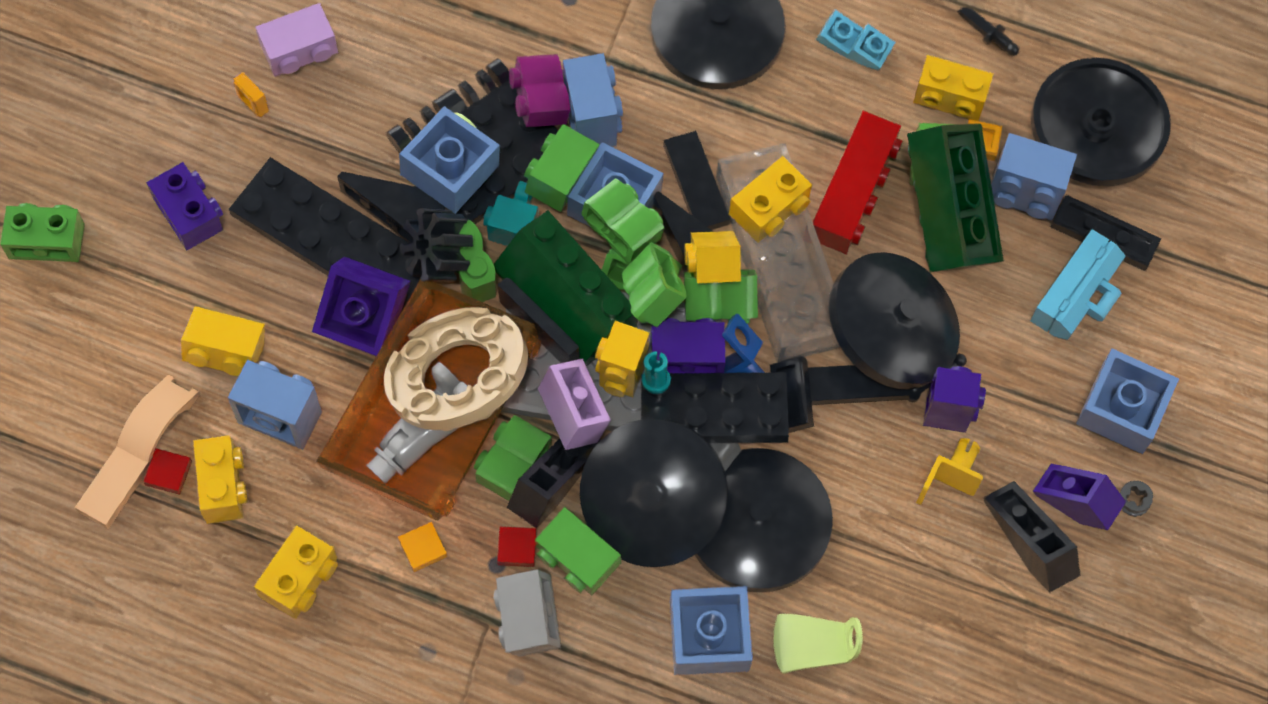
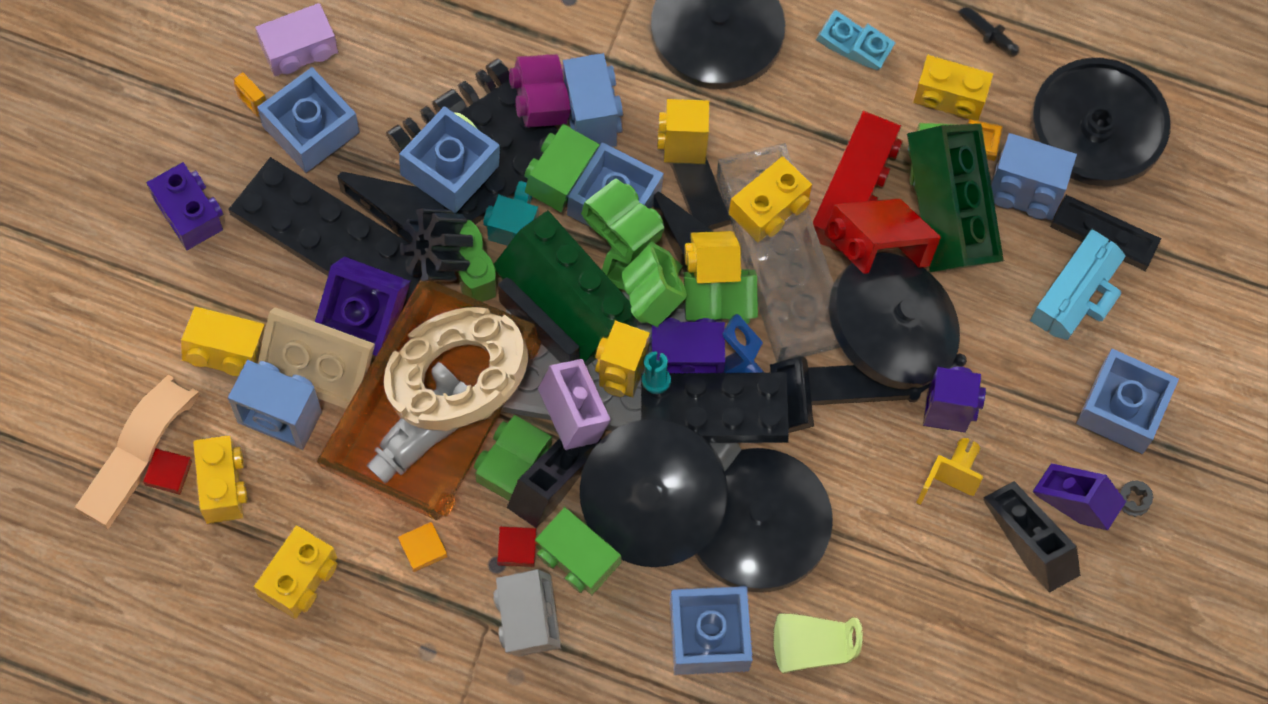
bright green brick [0,203,84,262] -> none
none -> medium blue brick [257,67,360,173]
none -> tan plate [258,307,375,412]
none -> yellow brick [657,99,709,164]
none -> red panel [824,198,941,274]

